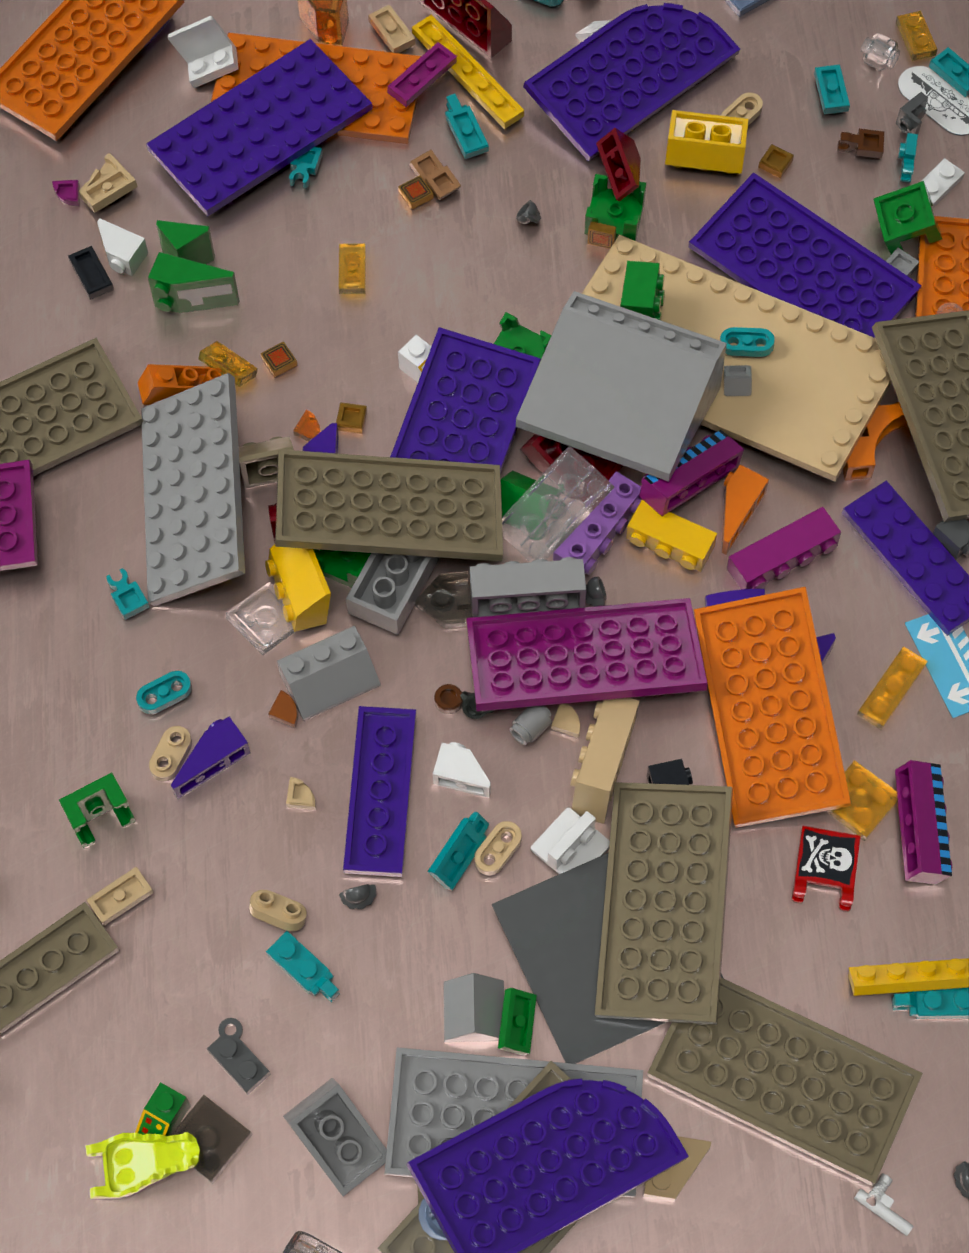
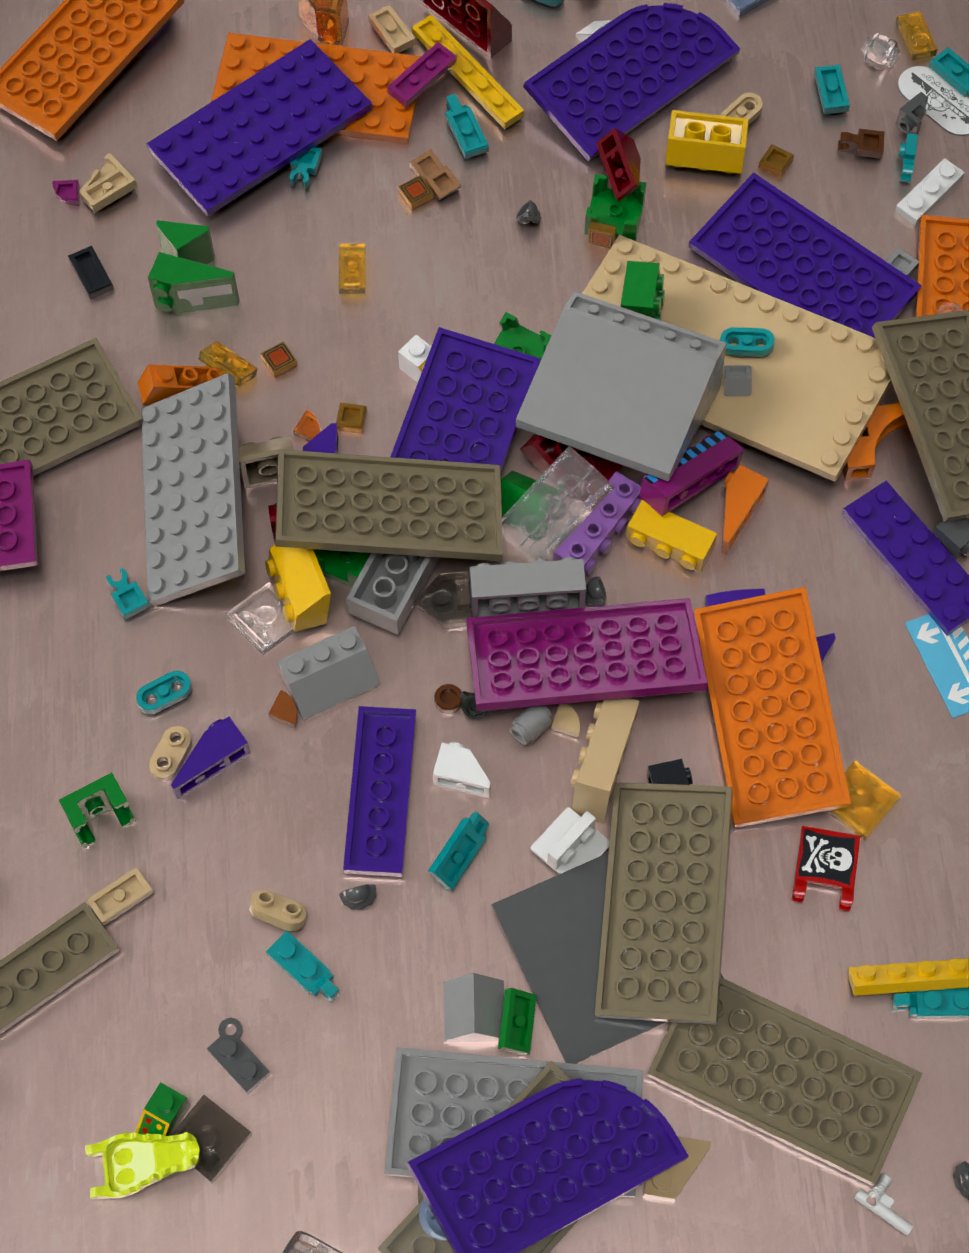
white slope [97,218,148,276] -> none
white bracket [168,16,239,88] -> none
light grey slope [283,1078,387,1196] -> none
tan tile [286,777,316,810] -> none
tan plate [475,821,522,875] -> none
magenta brick [727,507,841,590] -> none
clear yellow plate [857,646,928,730] -> none
green panel [873,181,942,255] -> none
magenta brick [895,760,952,885] -> none

